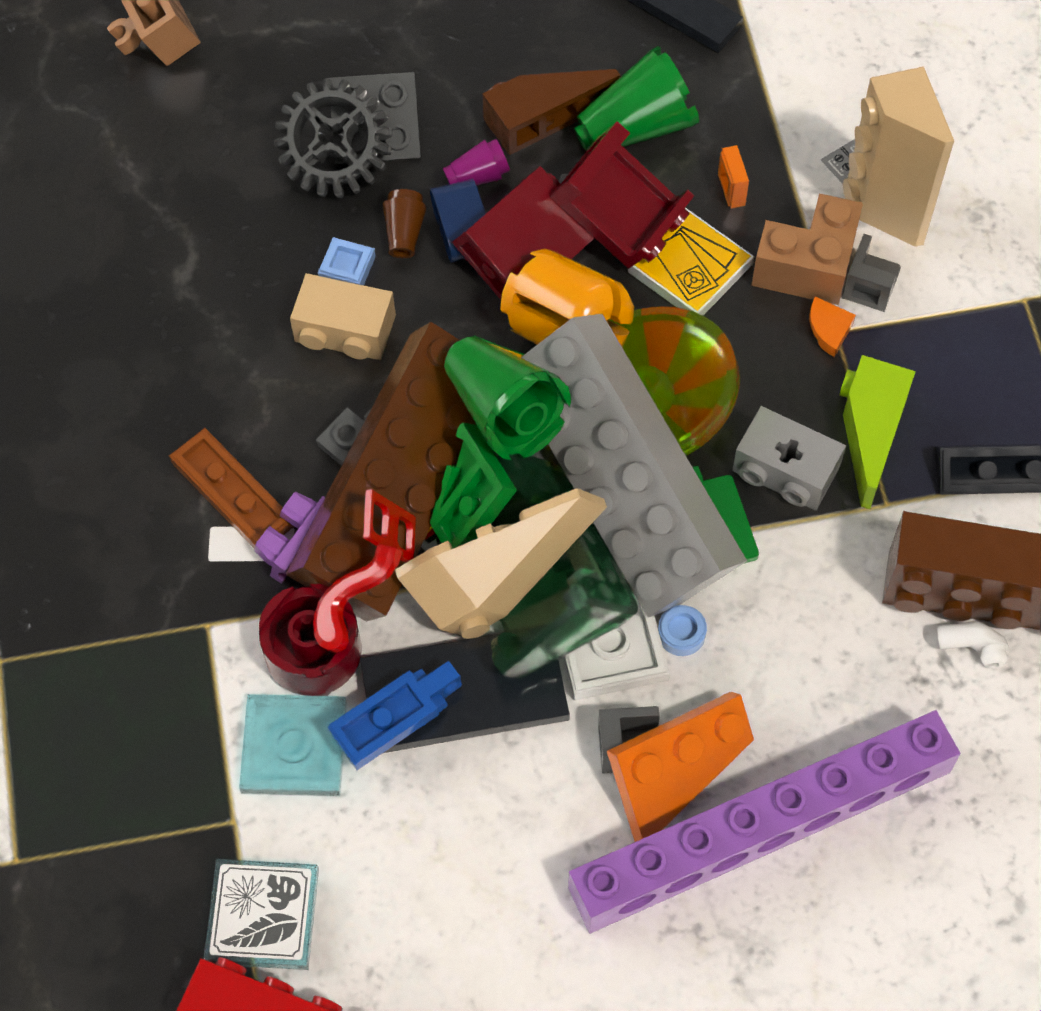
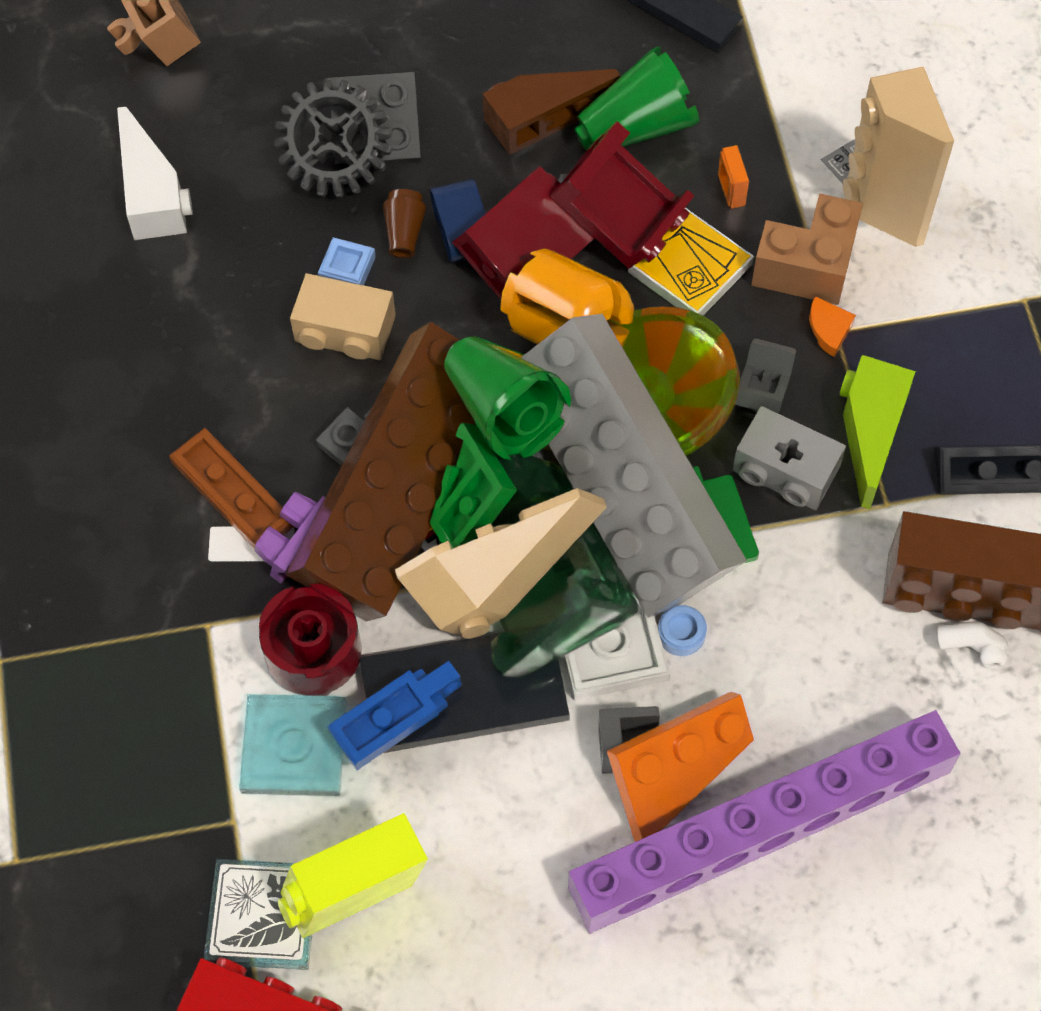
red piece [313,489,416,653] -> none
magenta cone [442,139,510,186] -> none
dark grey panel [842,234,901,312] -> none
none -> white slope [117,107,193,240]
none -> neon yellow brick [278,813,428,939]
none -> dark grey bracket [733,338,797,414]

